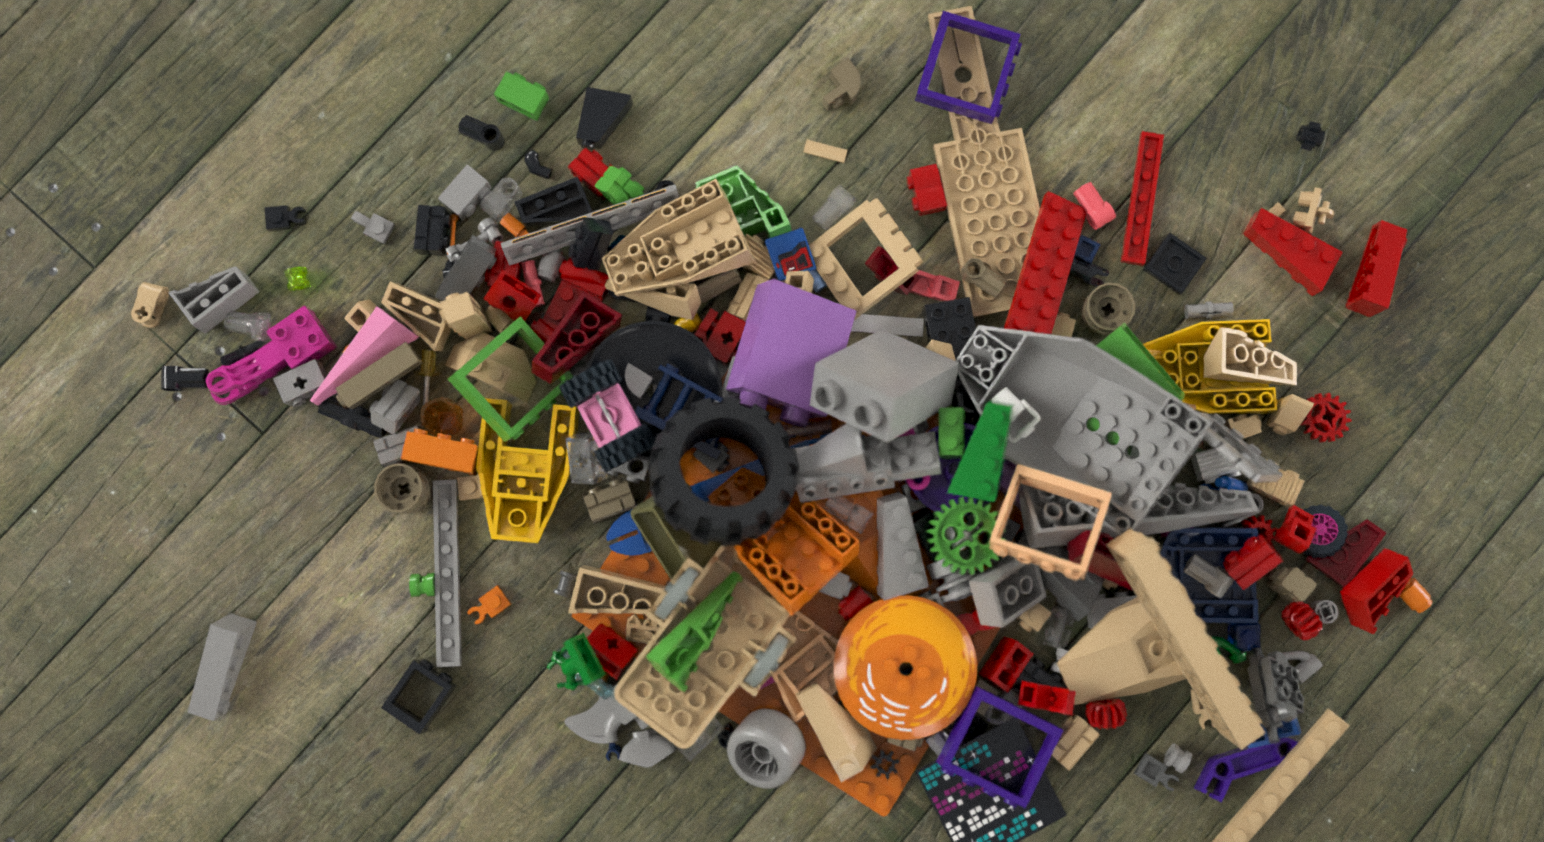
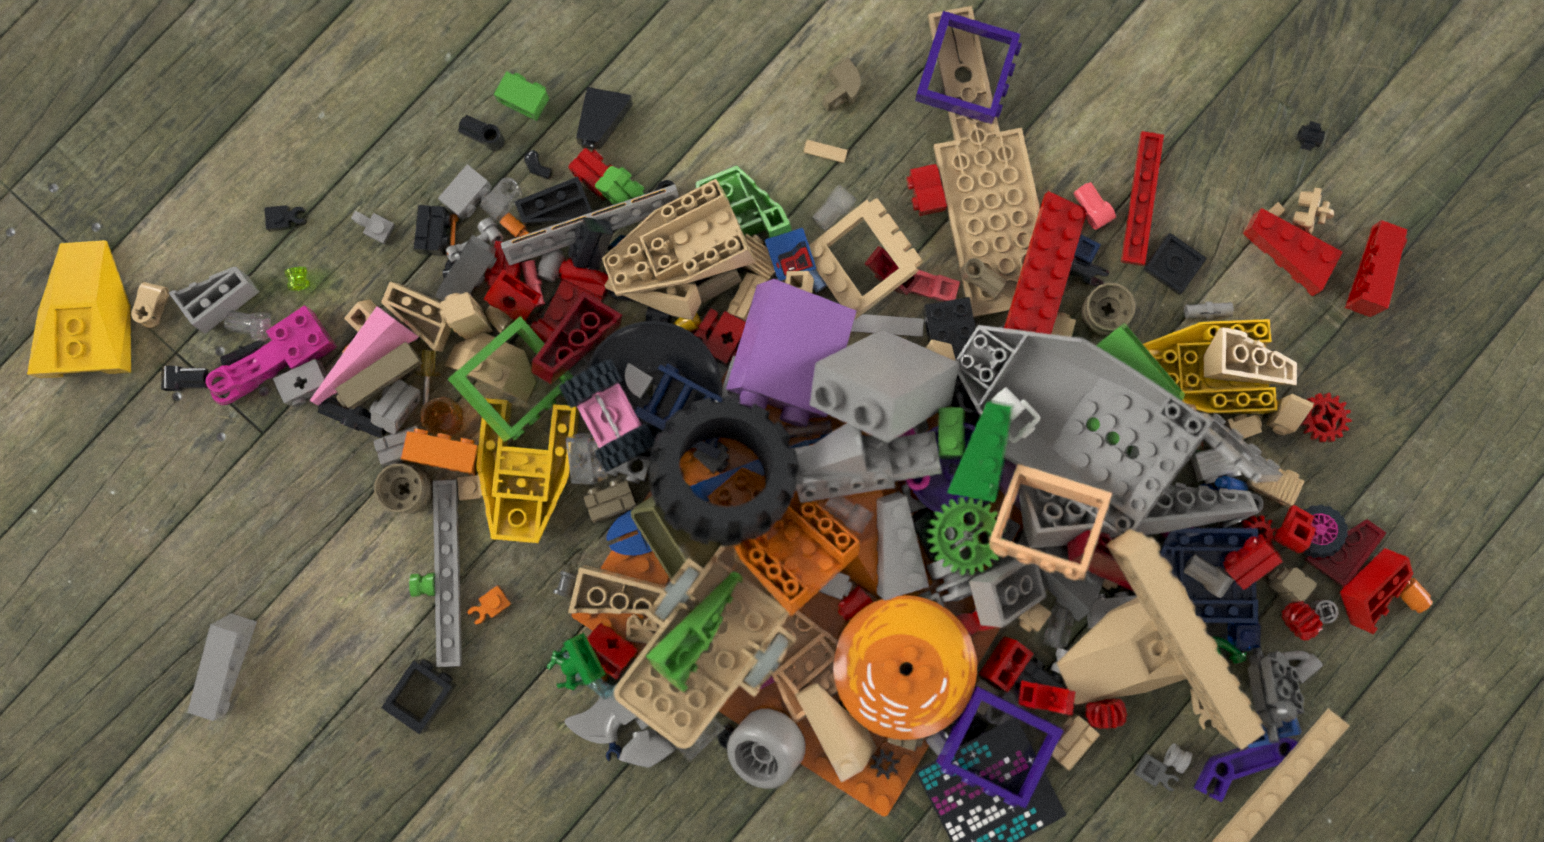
none -> yellow wedge [27,240,131,379]

